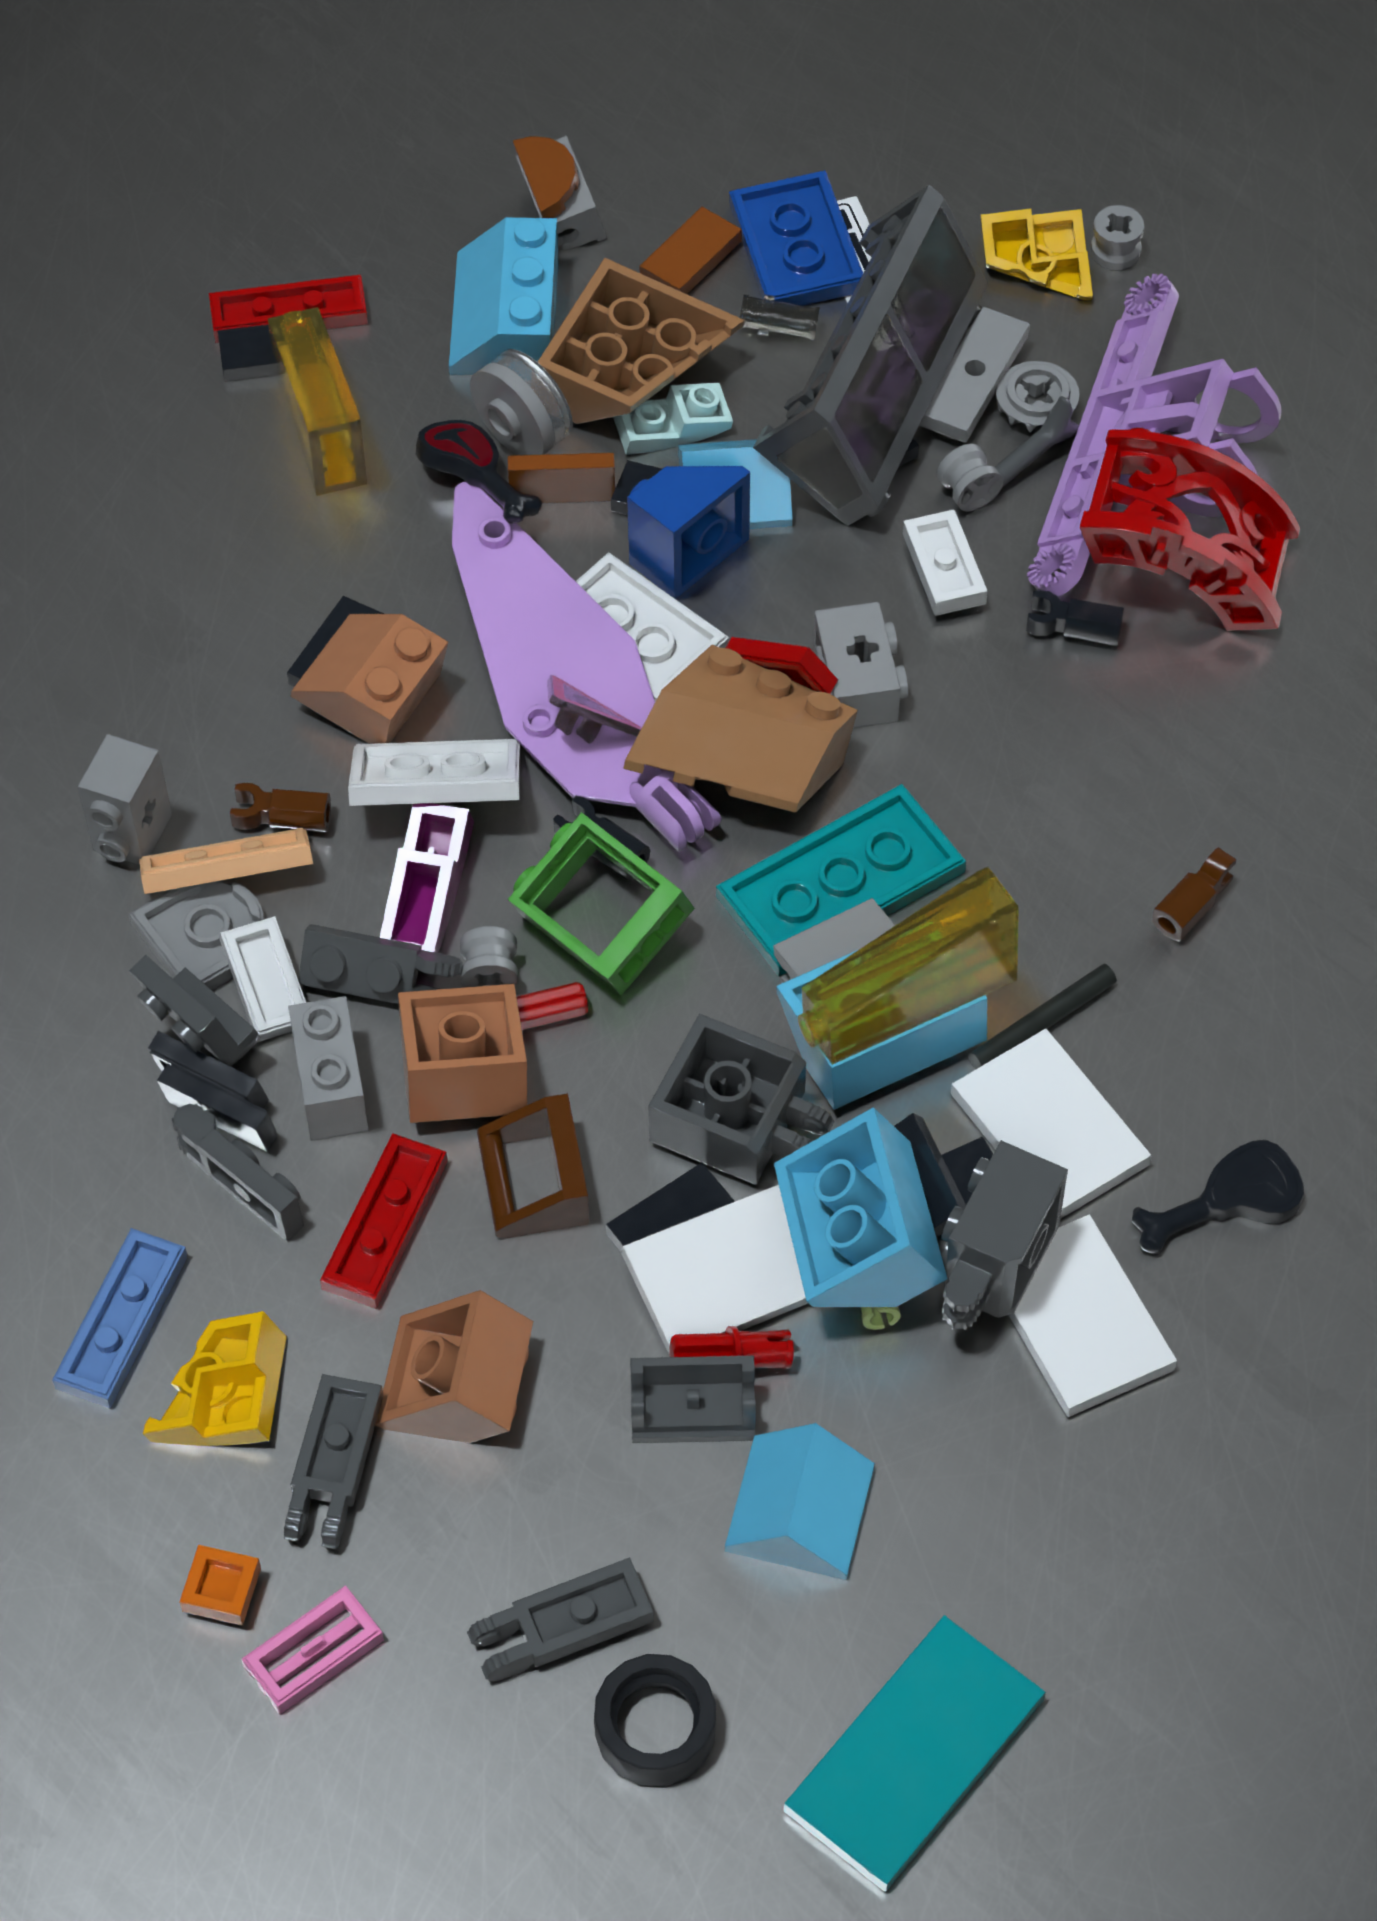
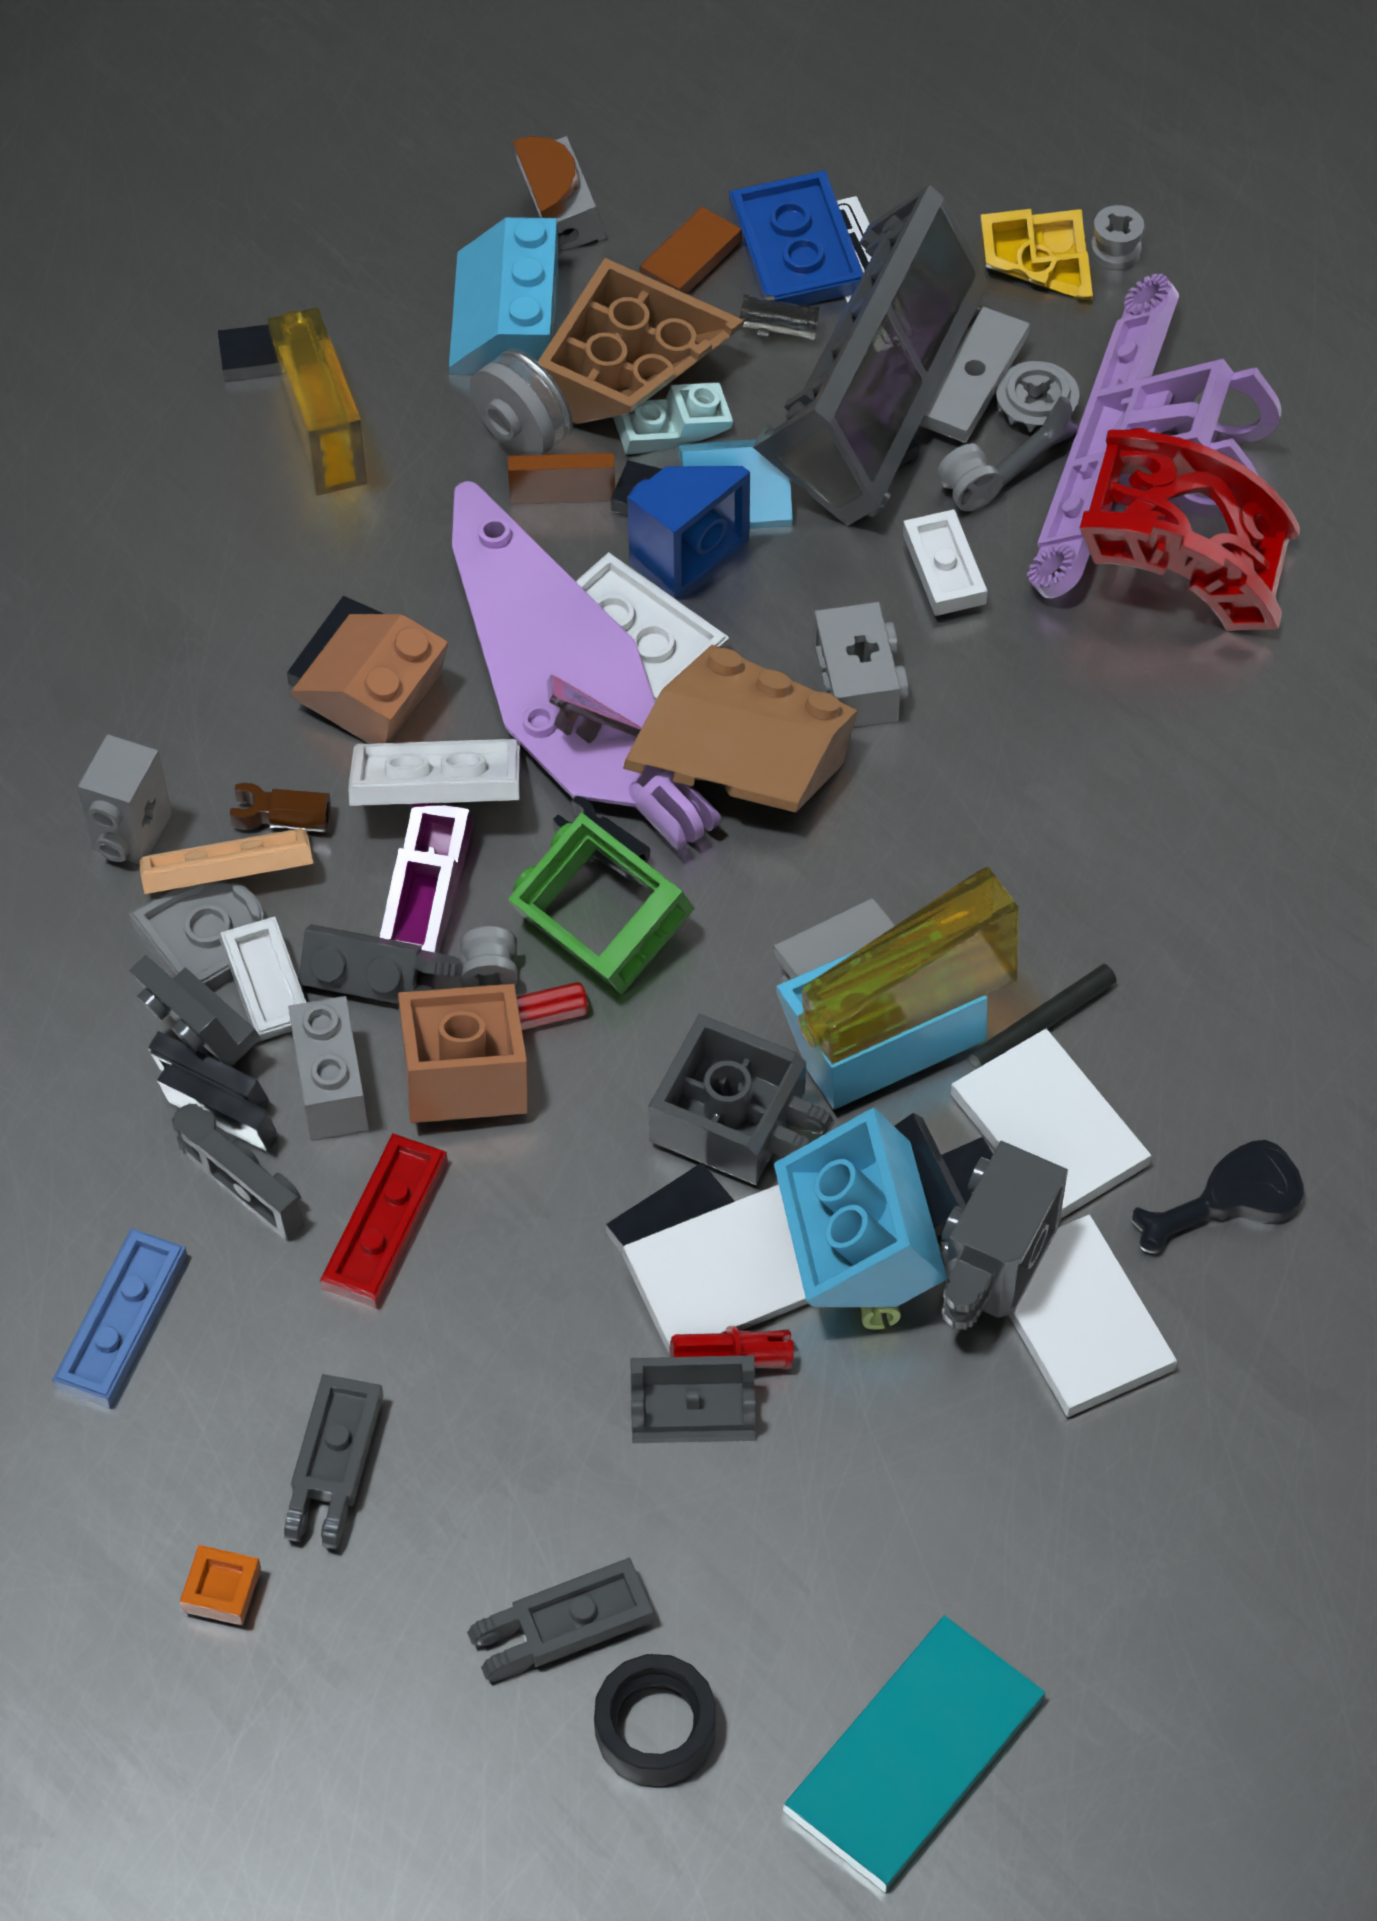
yellow slope [143,1311,287,1446] -> none
red tile [209,274,368,343] -> none
bright pink tile [241,1586,384,1715] -> none
nougat slope [376,1290,534,1443] -> none
black piece [415,420,542,523] -> none
reddish brown tile [477,1093,590,1238] -> none
teal tile [716,784,966,977] -> none
red tile [725,637,838,694] -> none
medium azure slope [725,1423,875,1580] -> none
black bar [1026,590,1124,646] -> none
reddish brown bar [1152,847,1237,941] -> none

